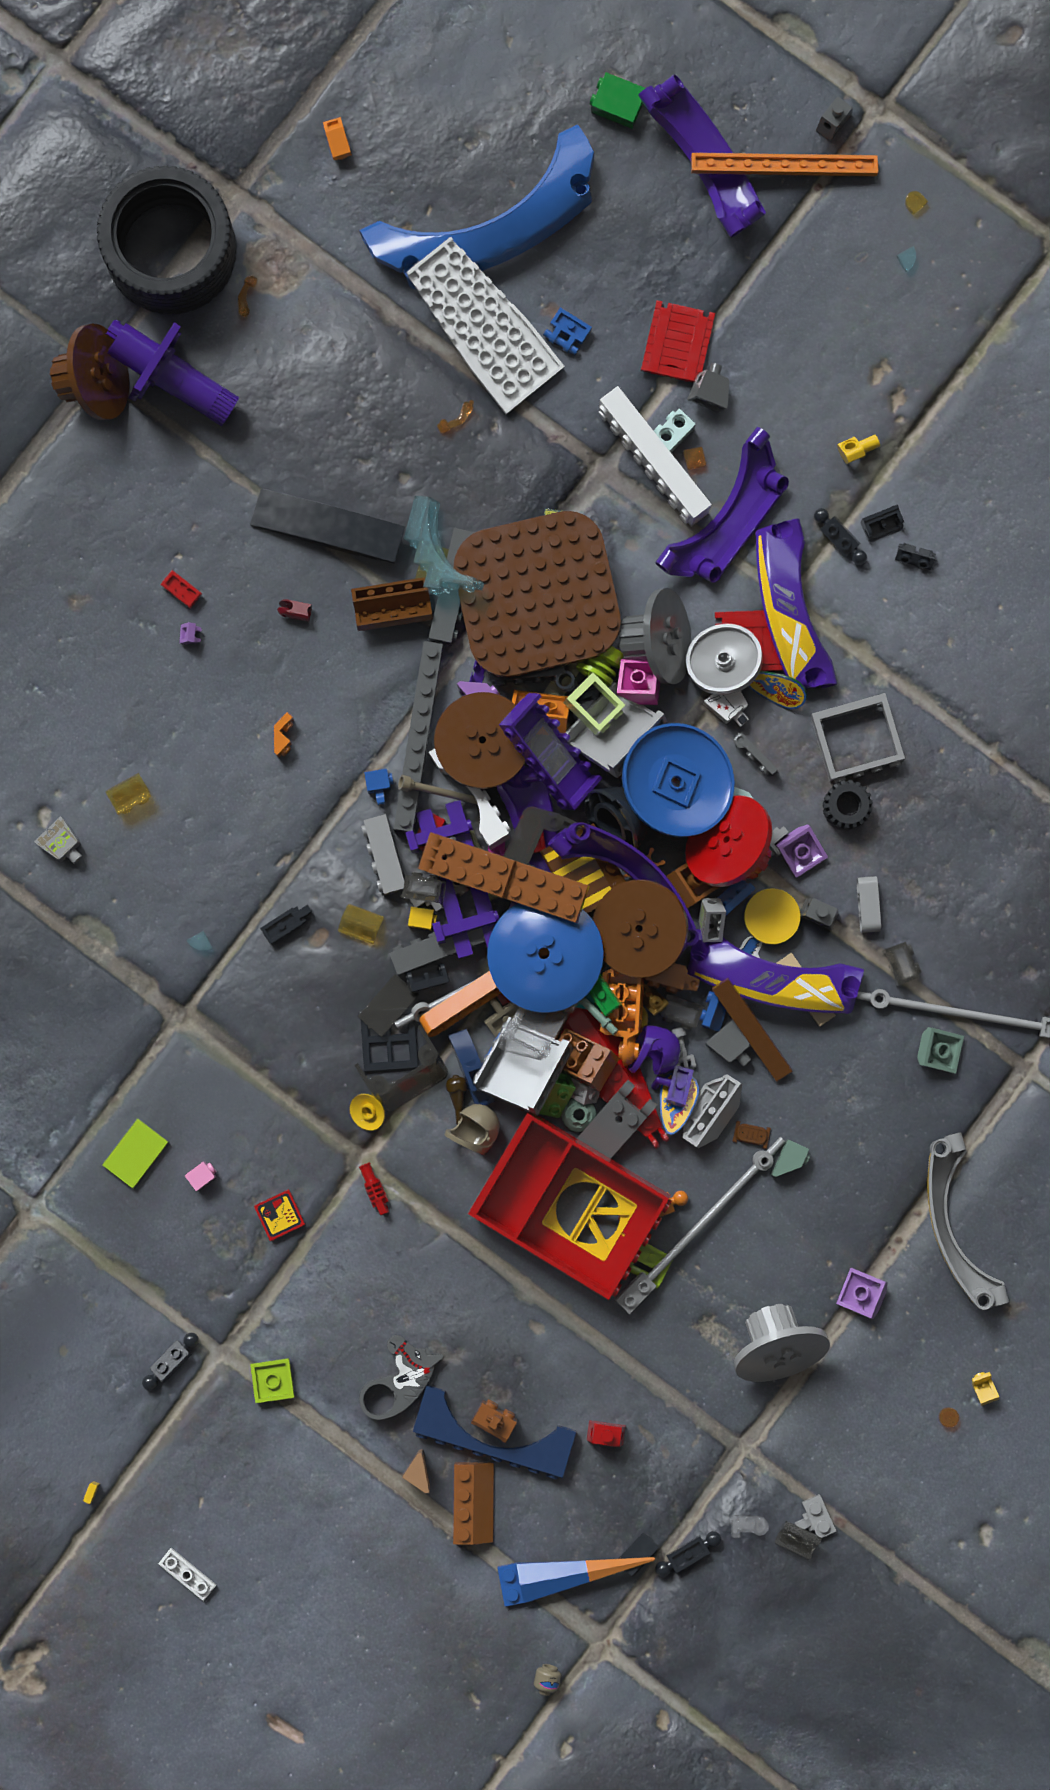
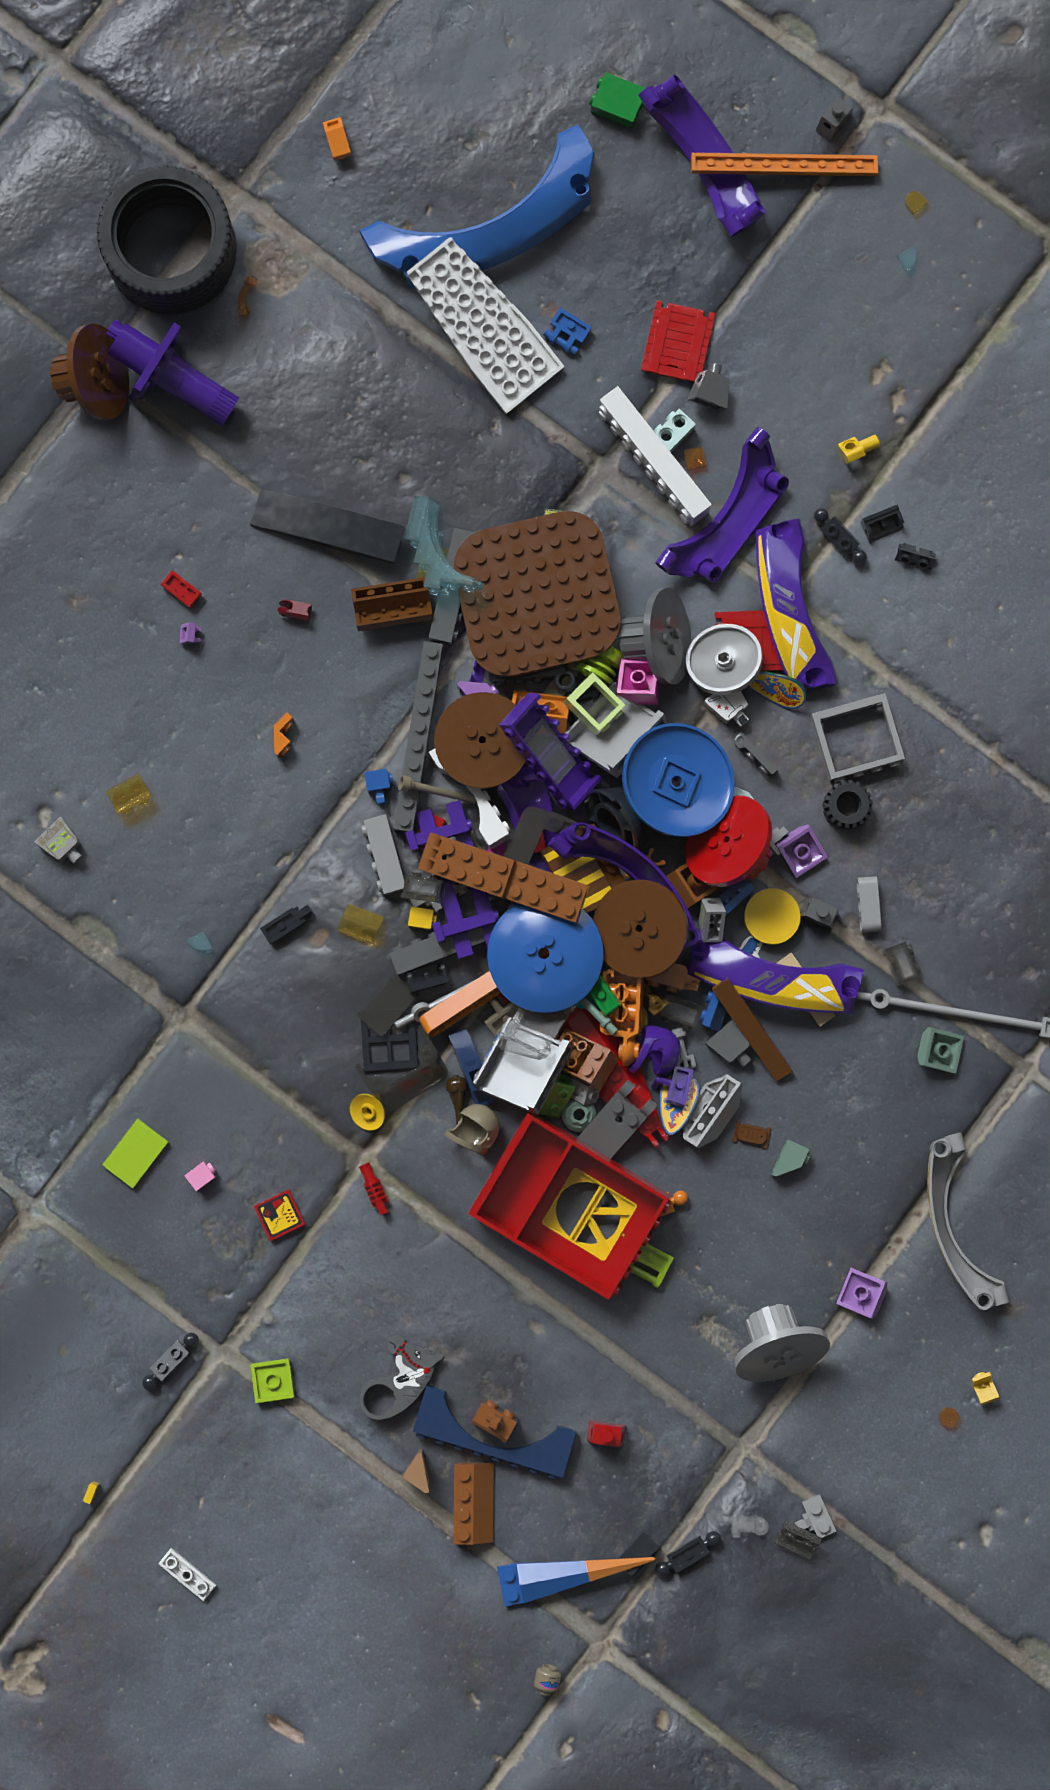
clear orange piece [437,400,474,433] -> none
light grey bar [615,1137,785,1314] -> none

